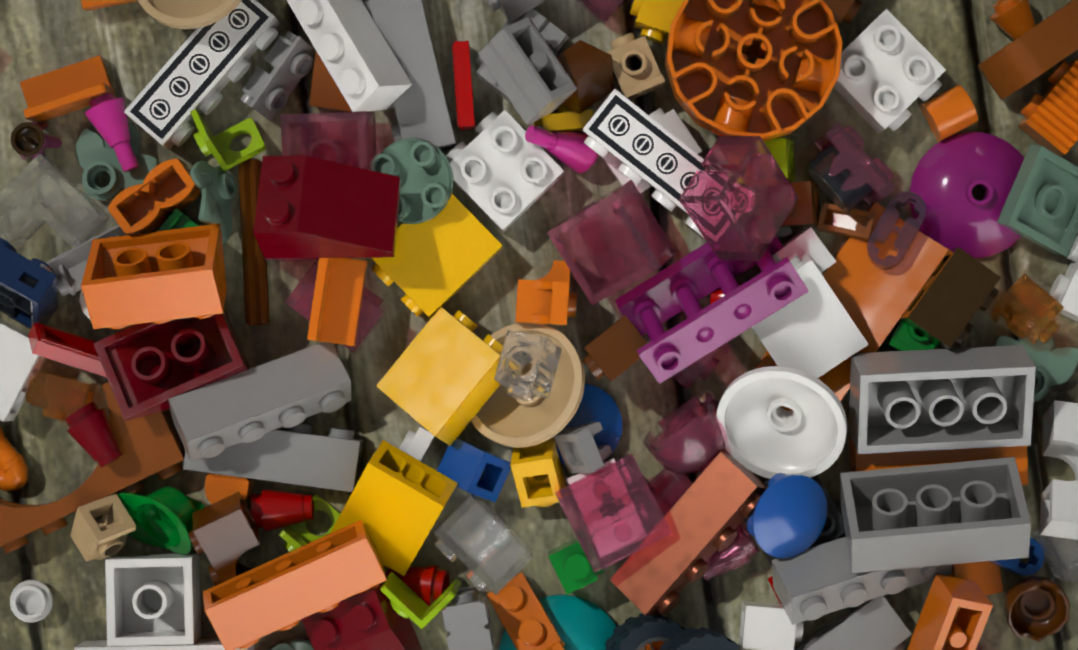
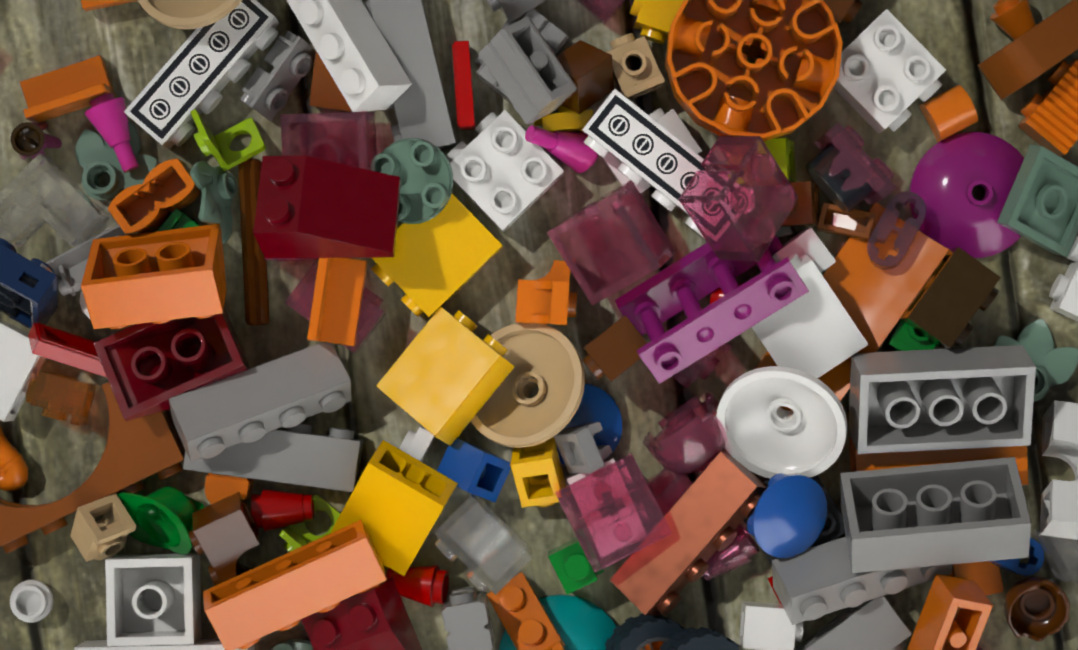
dark red cone [64,401,123,468] -> none
lime bracket [380,572,462,629] -> none
clear brick [494,330,562,401] -> none
clear orange brick [990,273,1064,344] -> none

